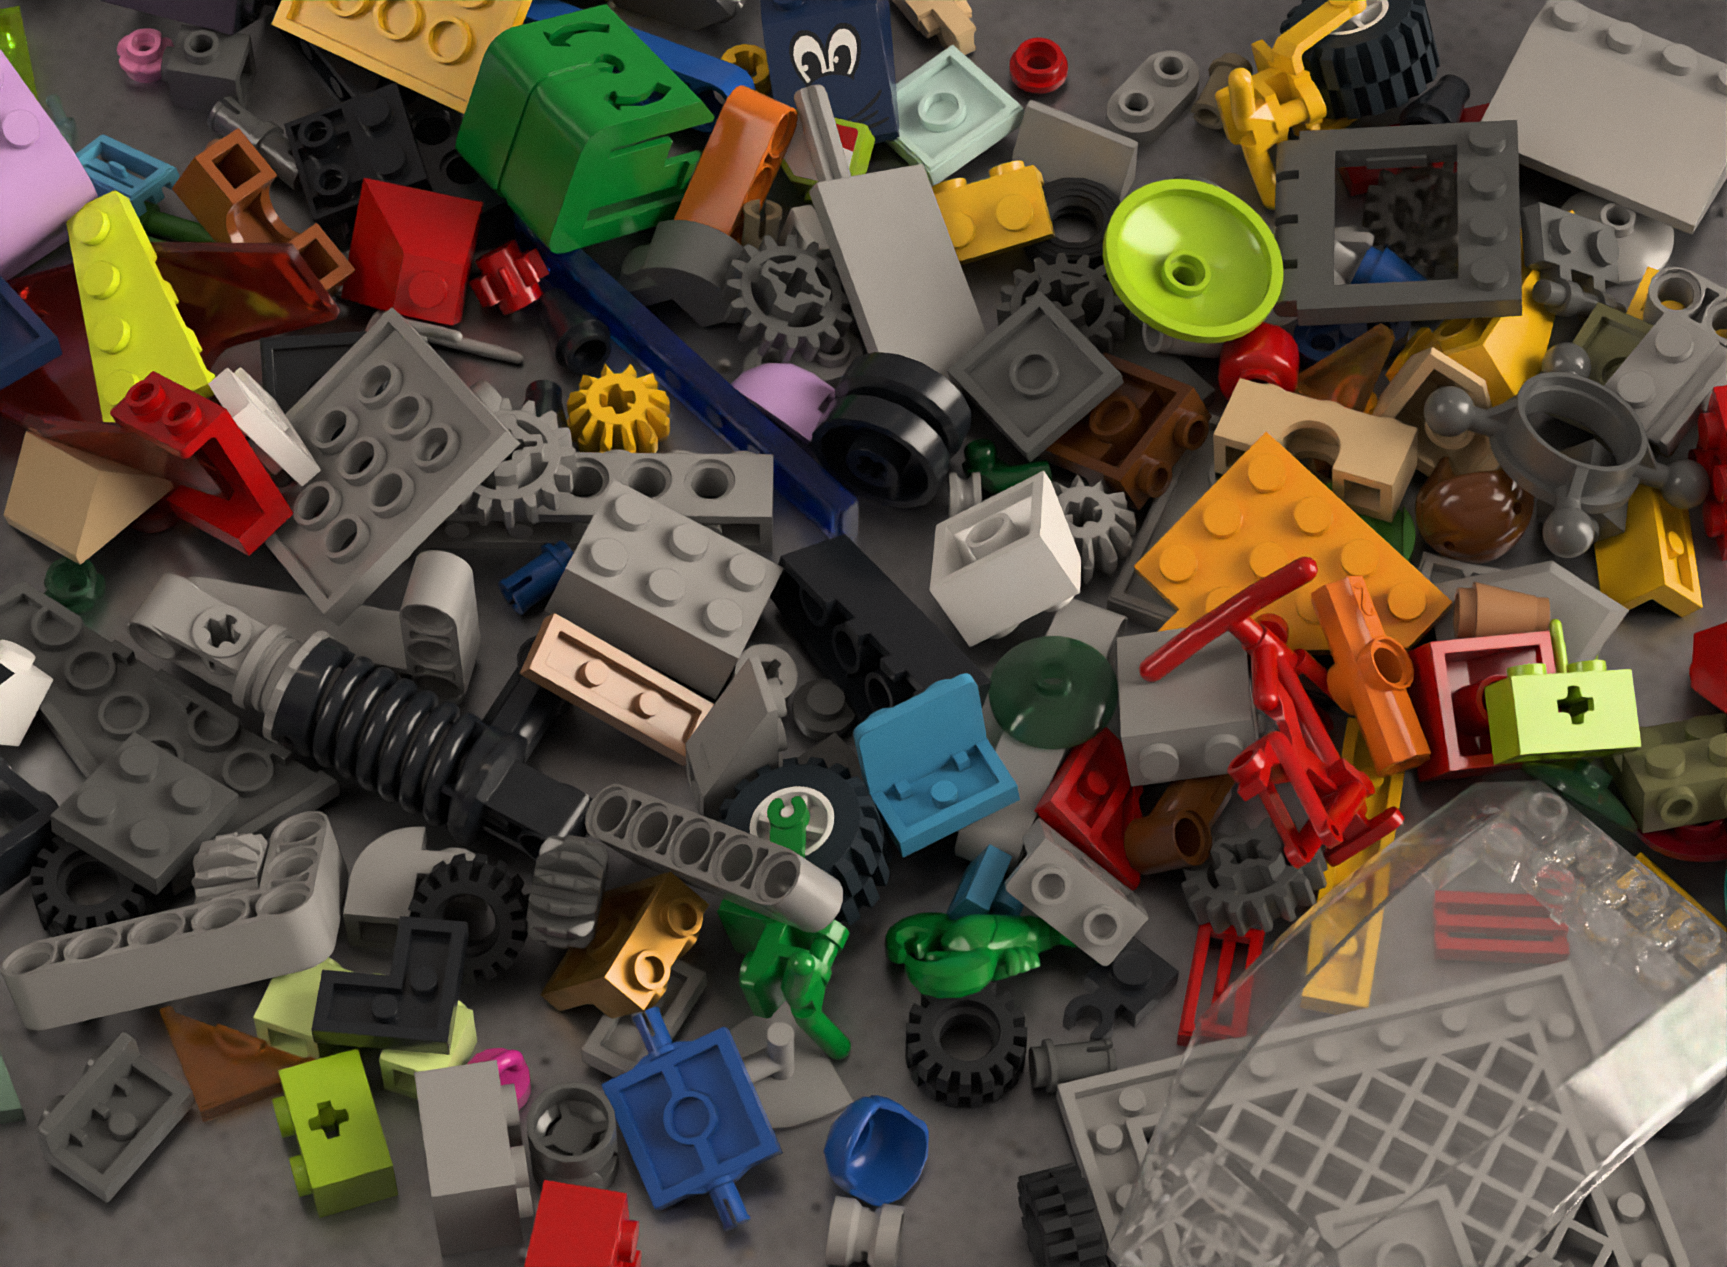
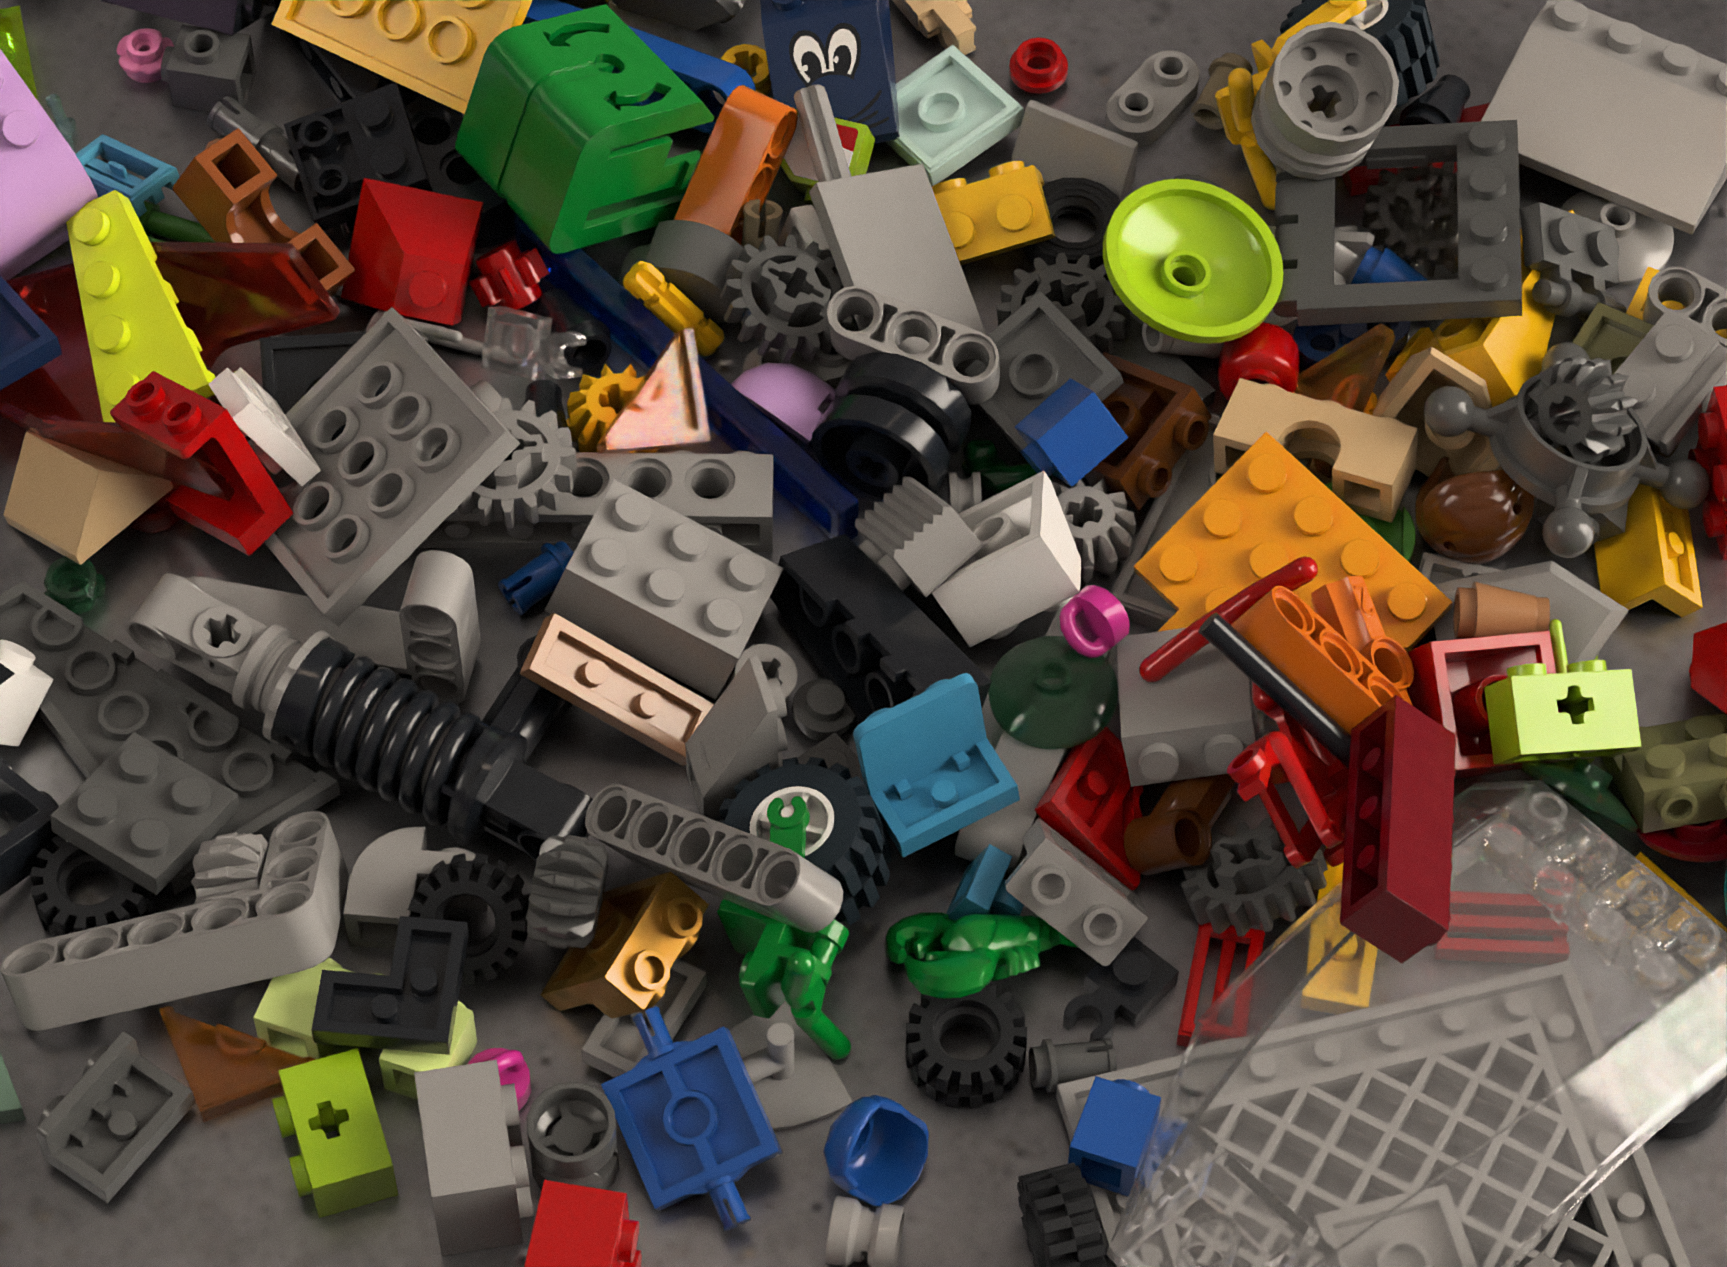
none -> clear plate [481,306,587,380]
none -> clear orange tile [596,328,711,454]
none -> yellow axle [623,261,725,357]
none -> light grey beam [827,285,1000,405]
none -> light grey brick [855,476,983,597]
none -> blue brick [1014,378,1129,487]
none -> dark pink tile [1059,585,1130,658]
none -> blue brick [1068,1076,1161,1198]
none -> black bar [1198,612,1351,769]
none -> orange beam [1231,586,1407,735]
none -> light grey wheel [1251,21,1399,180]
none -> dark red brick [1340,695,1456,964]
none -> dark grey gear [1527,355,1639,464]

